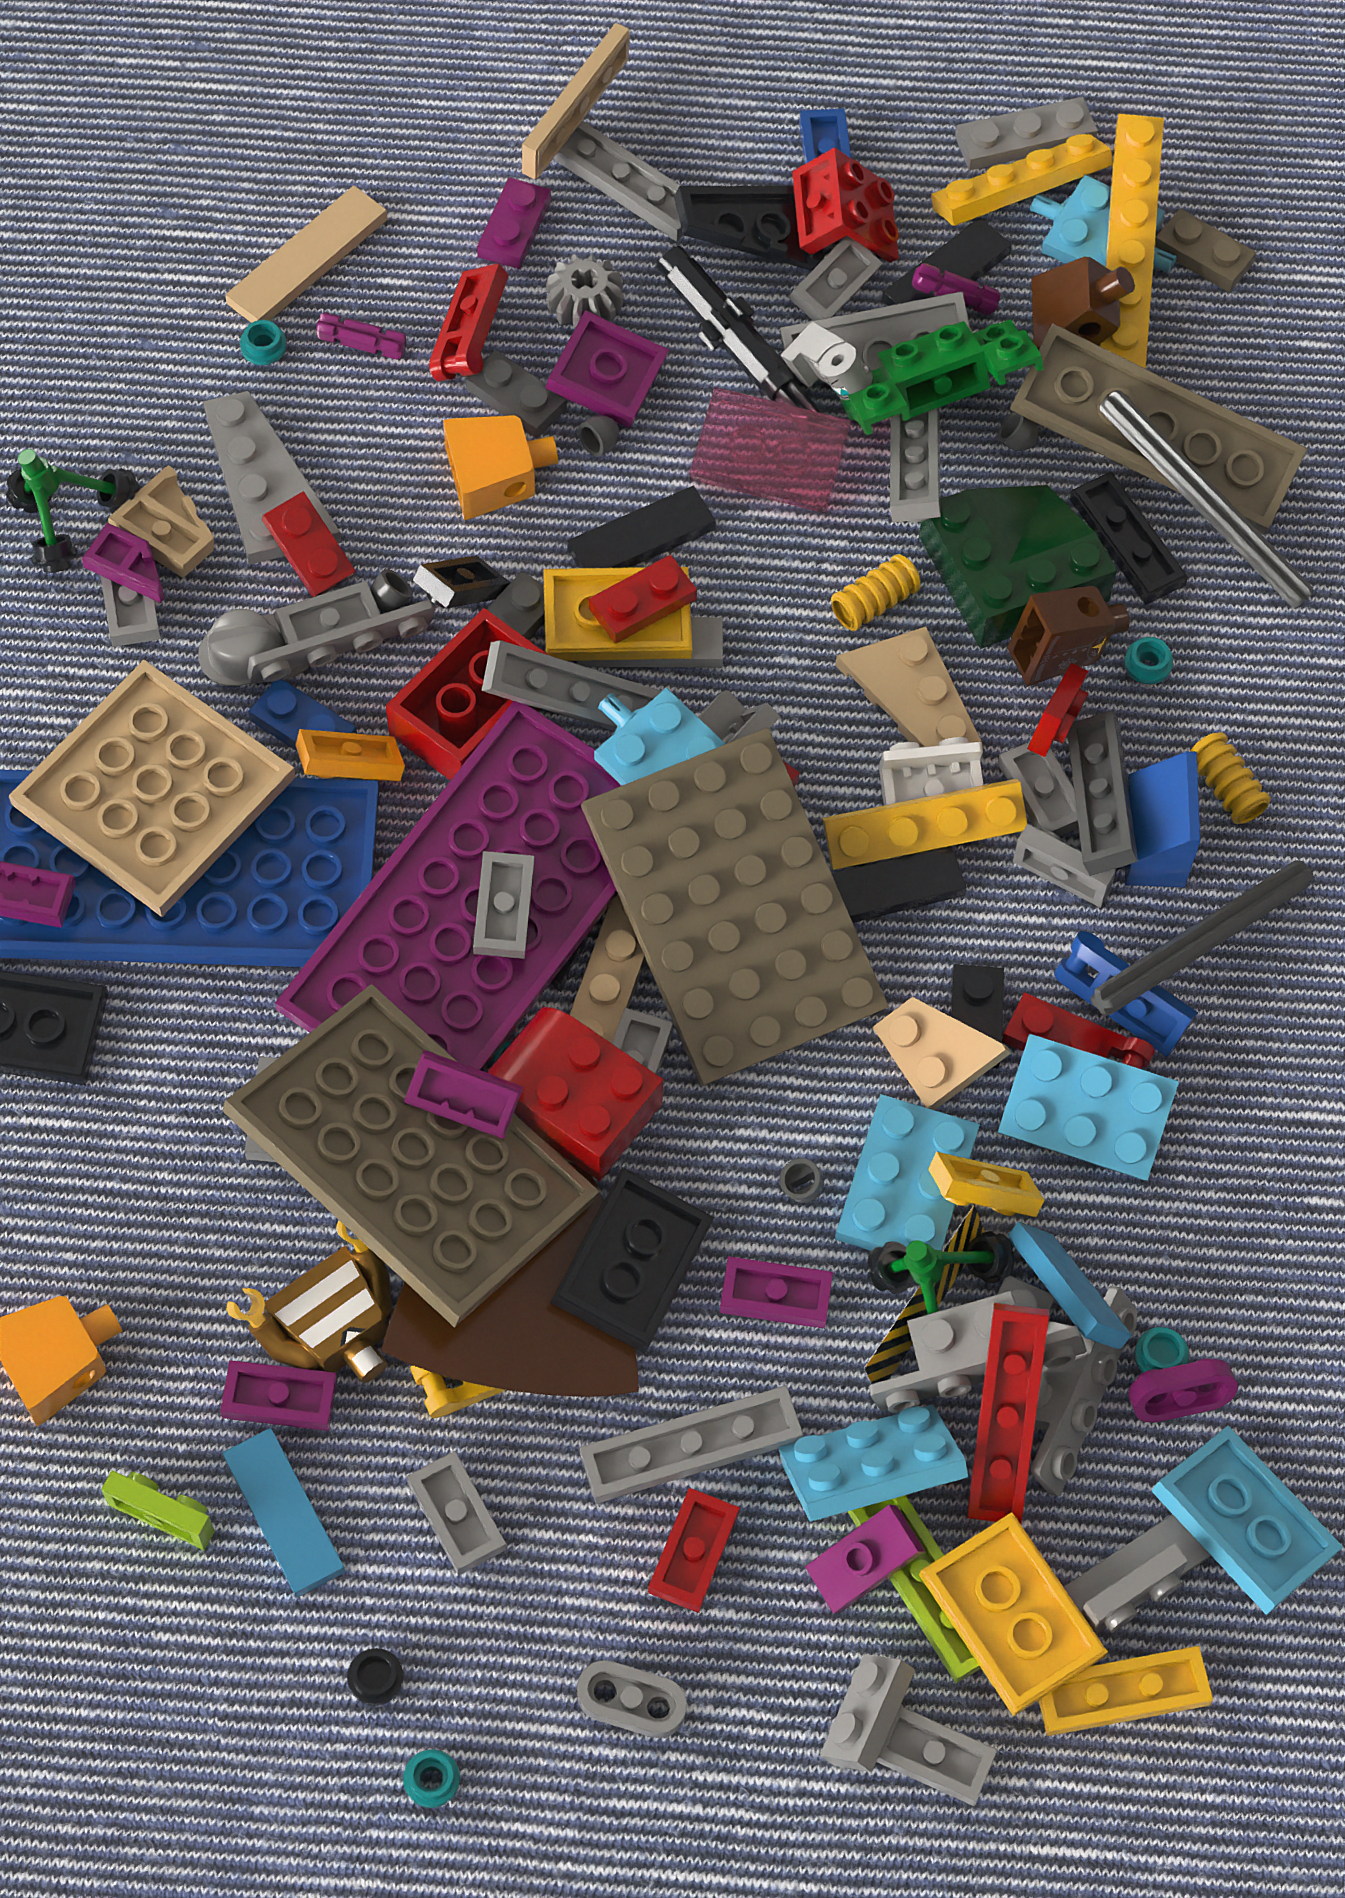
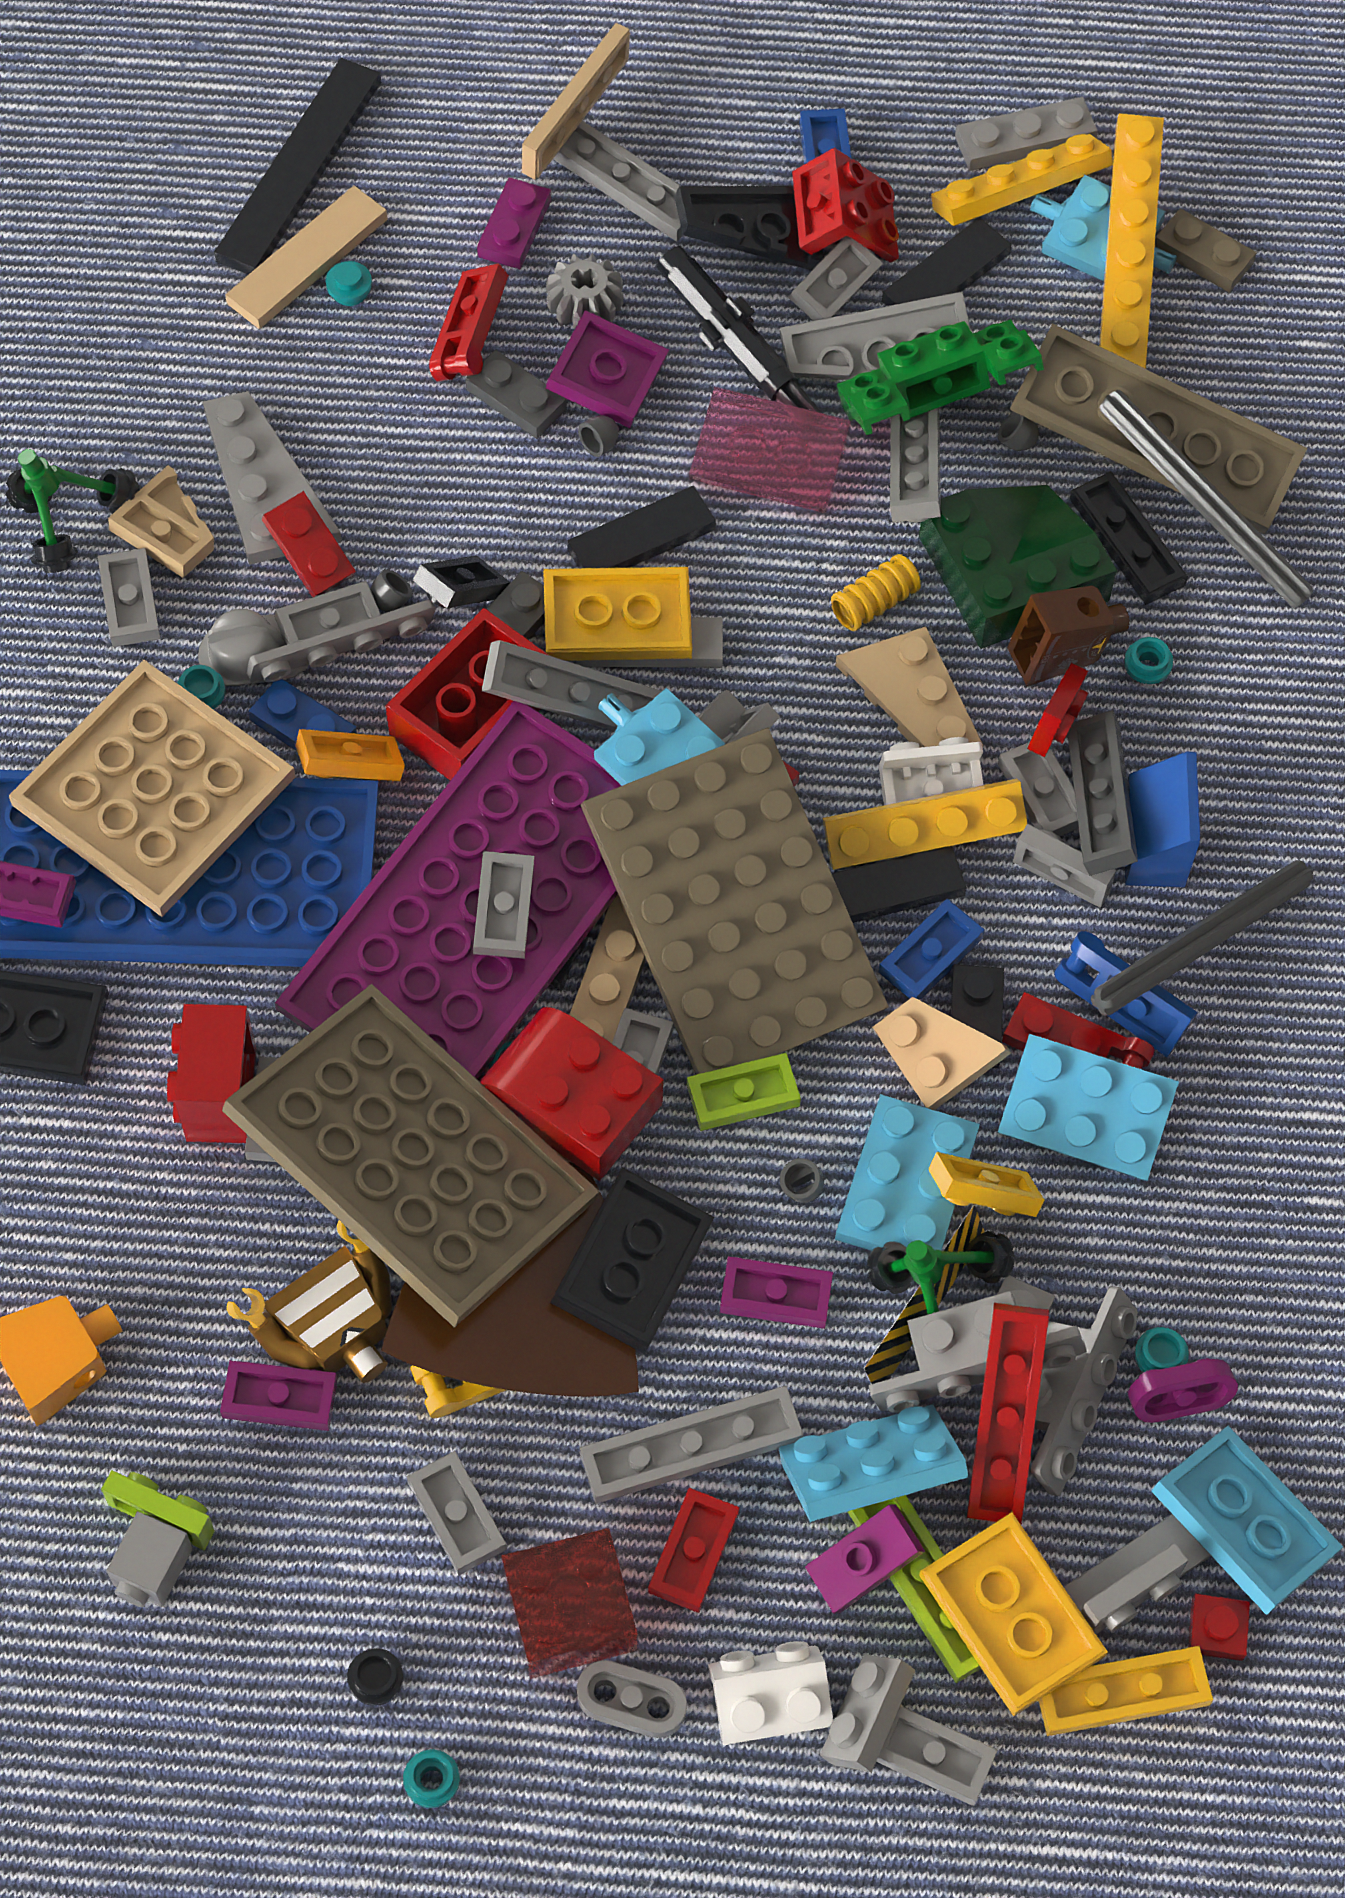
magenta tile [82,522,165,603] -> none
dark azure tile [222,1428,345,1598] -> none
teal plate [240,320,287,365] -> none
magenta axle [316,312,407,360] -> none
magenta plate [404,1049,523,1139] -> none
light orange torso [443,415,558,520] -> none
red plate [589,554,697,644] -> none
leg [780,322,873,400] -> none
magenta axle [912,263,1001,315] -> none
dark azure tile [1008,1221,1132,1349] -> none
reddish brown torso [1031,257,1135,350] -> none
yellow piece [1190,732,1271,824] -> none
none -> light grey brick [106,1511,193,1608]
none -> red brick [167,1004,257,1143]
none -> teal plate [177,665,226,709]
none -> black tile [214,58,381,275]
none -> teal plate [326,261,372,306]
none -> clear red brick [501,1528,638,1679]
none -> lime plate [687,1053,801,1131]
none -> white bracket [708,1641,833,1745]
none -> blue plate [878,899,985,1000]
none -> red plate [1188,1594,1250,1661]

